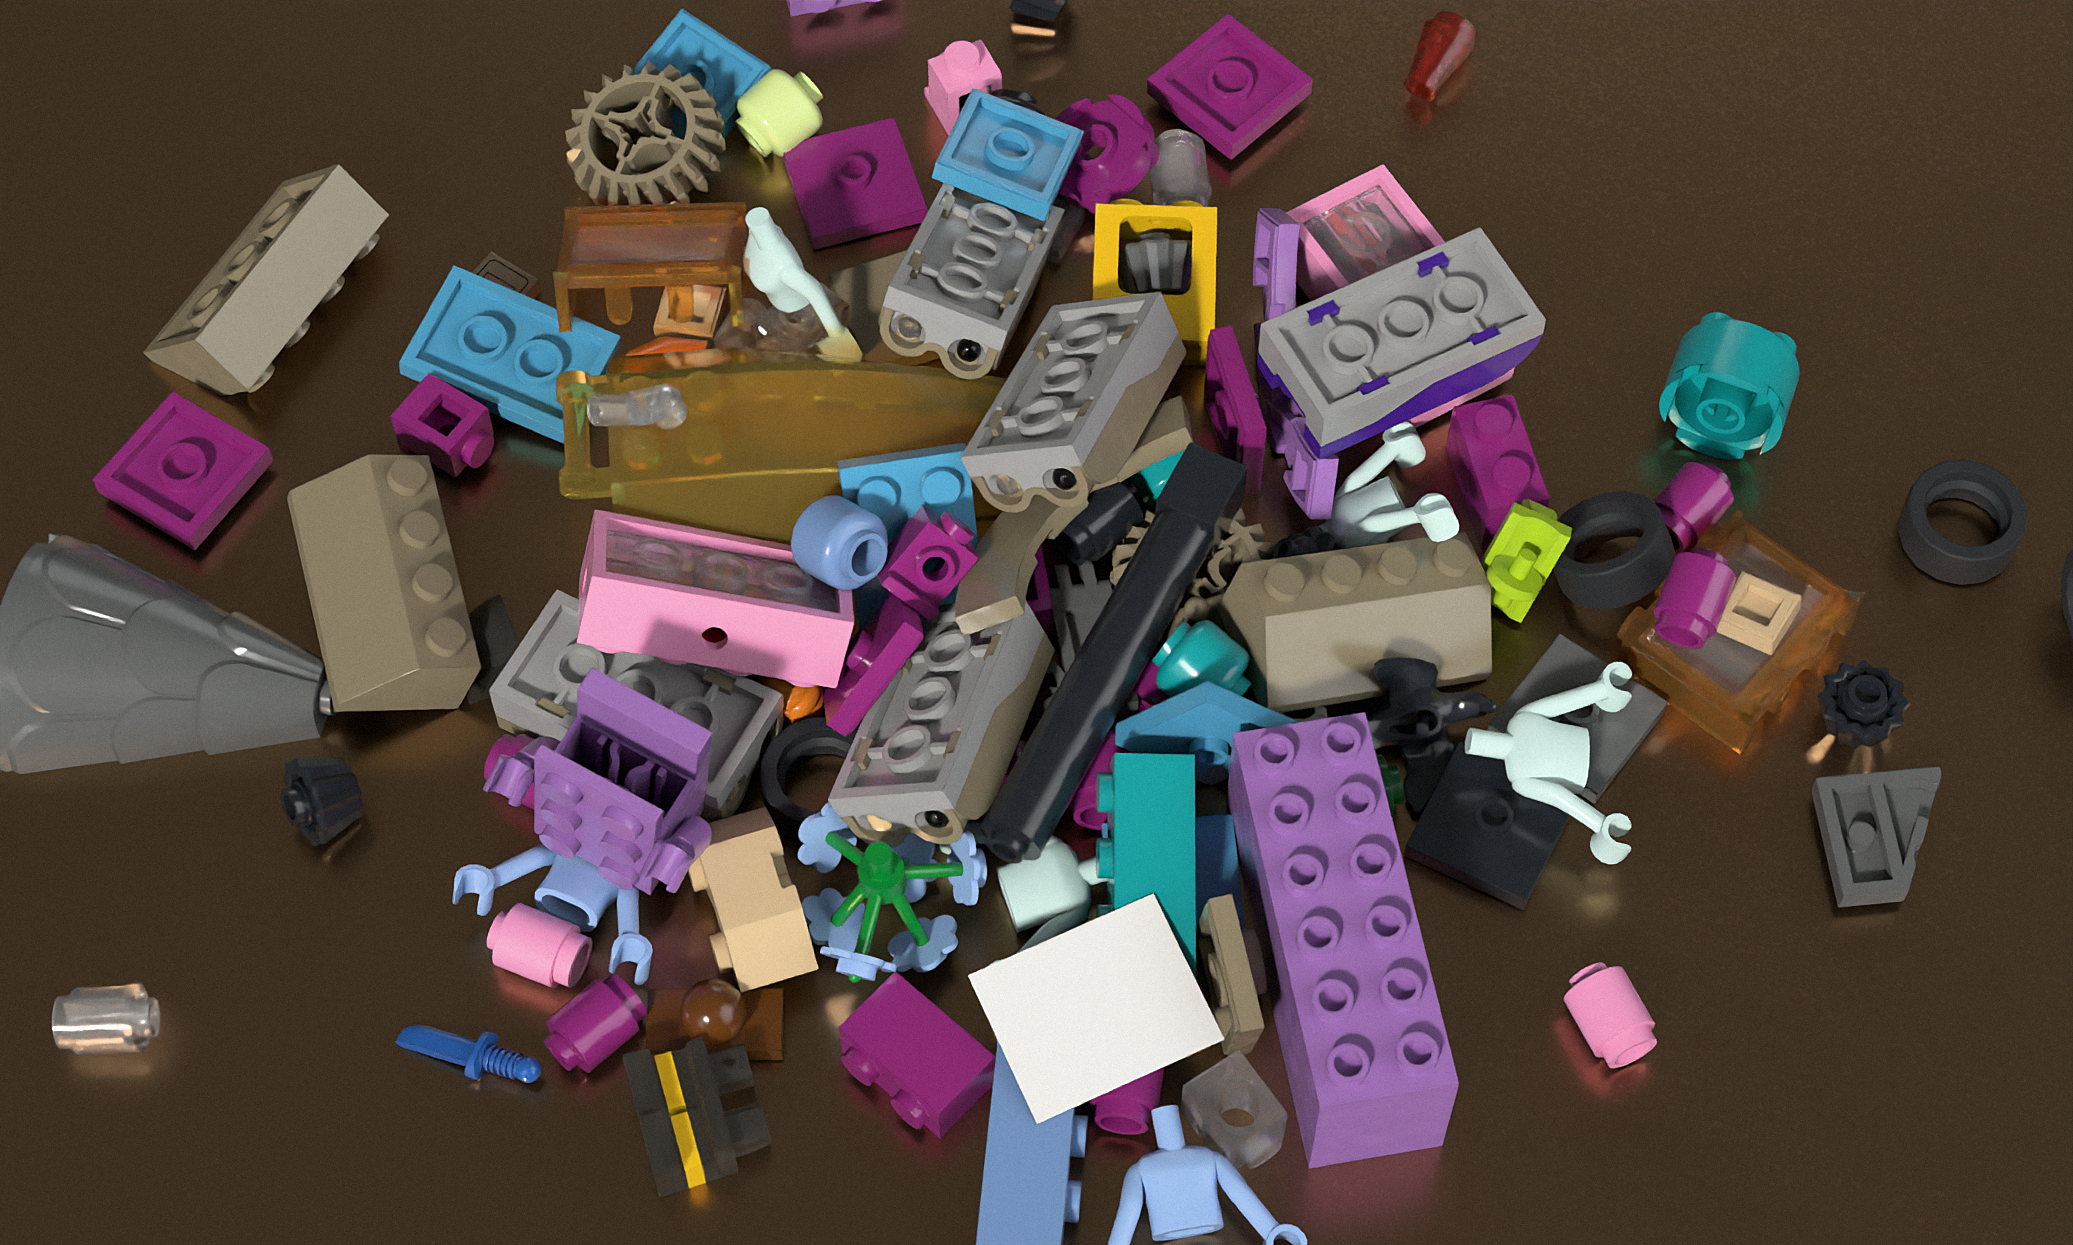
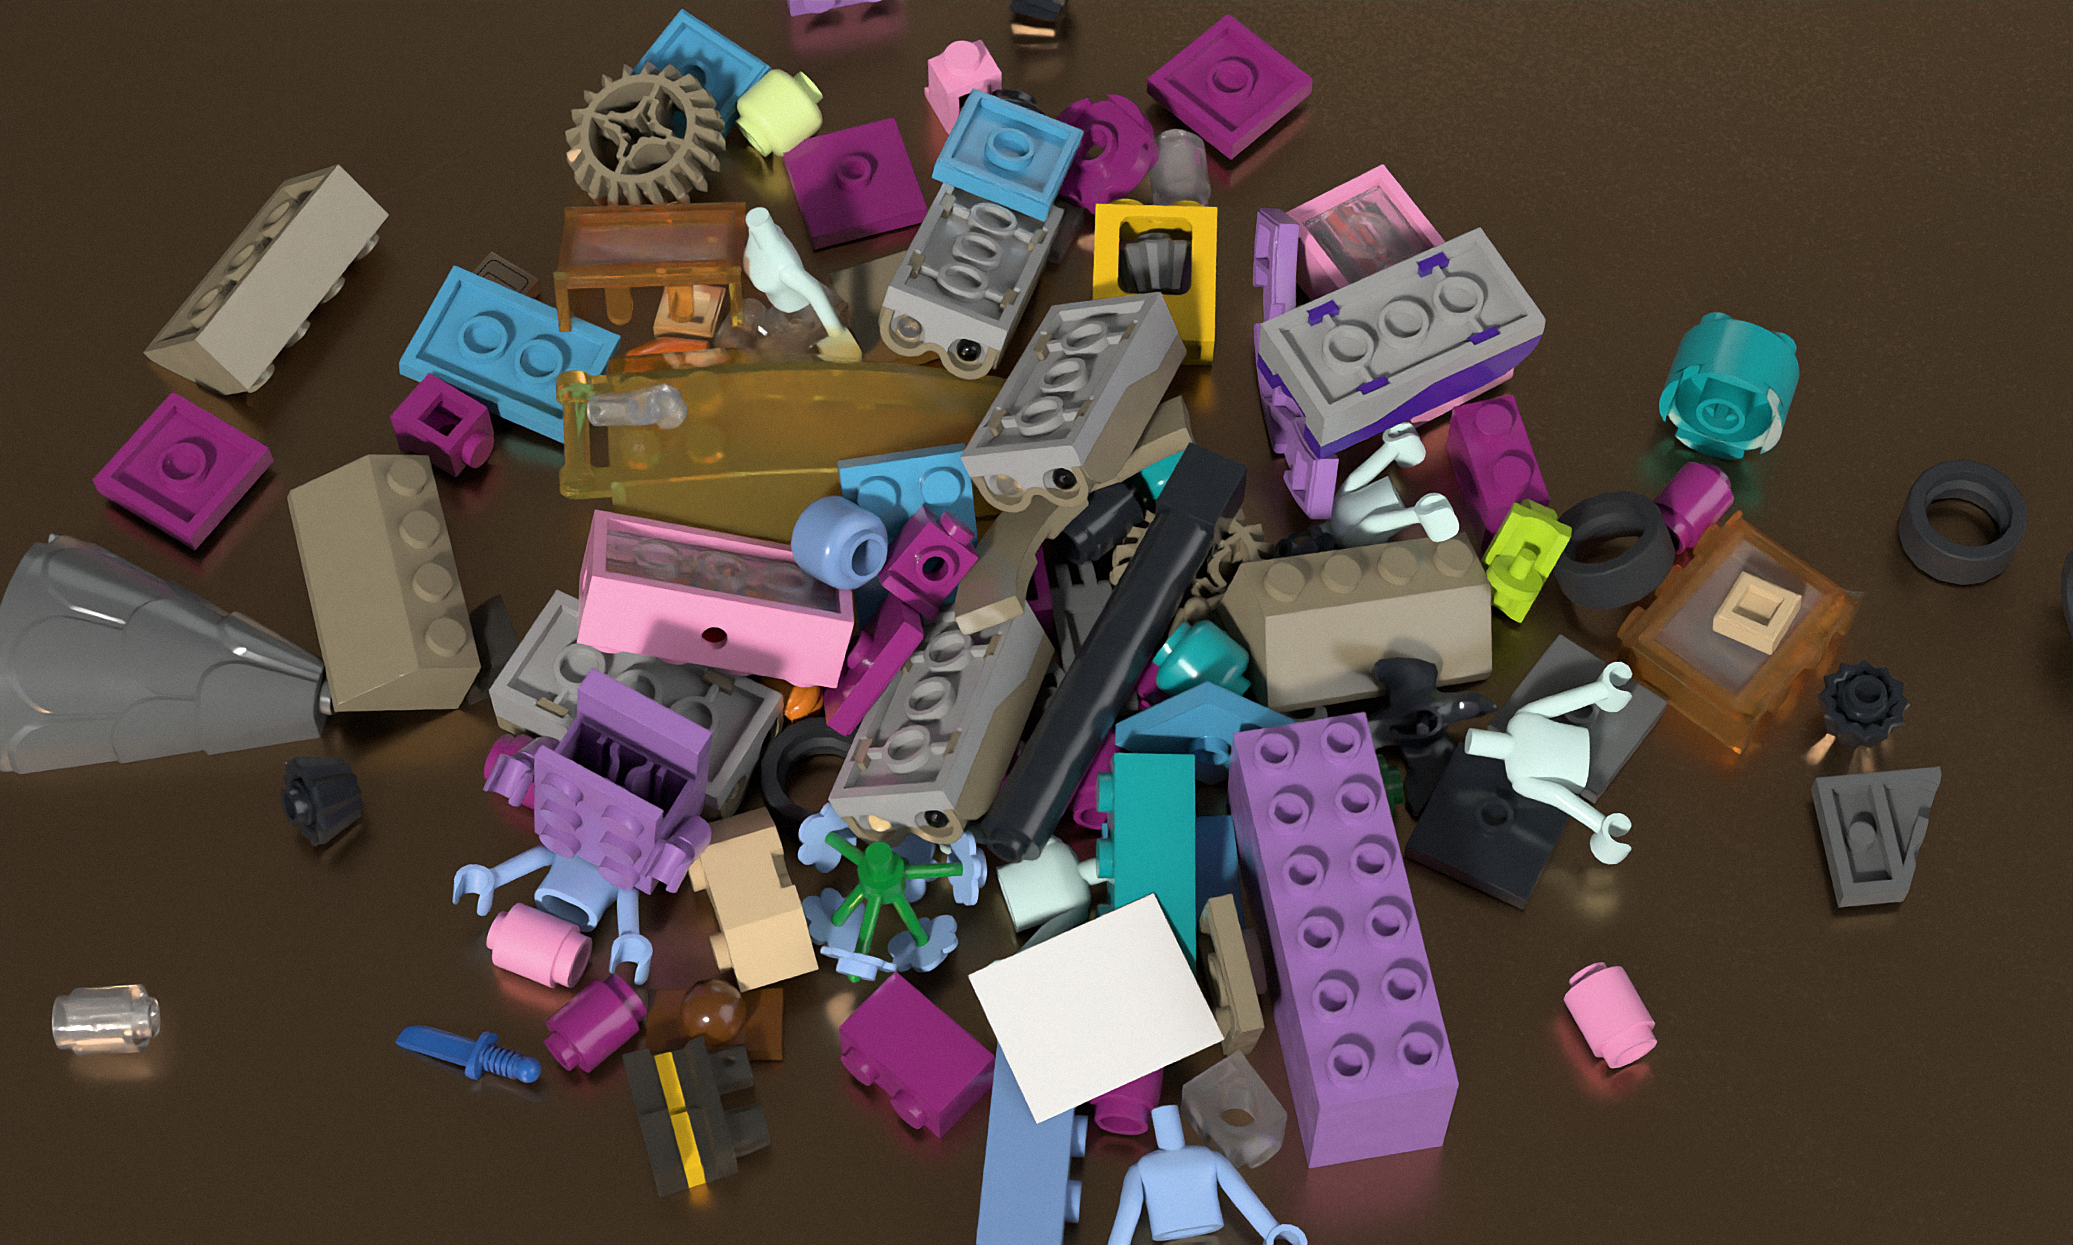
magenta plate [1203,325,1267,498] -> none
clear red cone [1404,11,1477,101] -> none
magenta brick [1654,548,1736,649] -> none

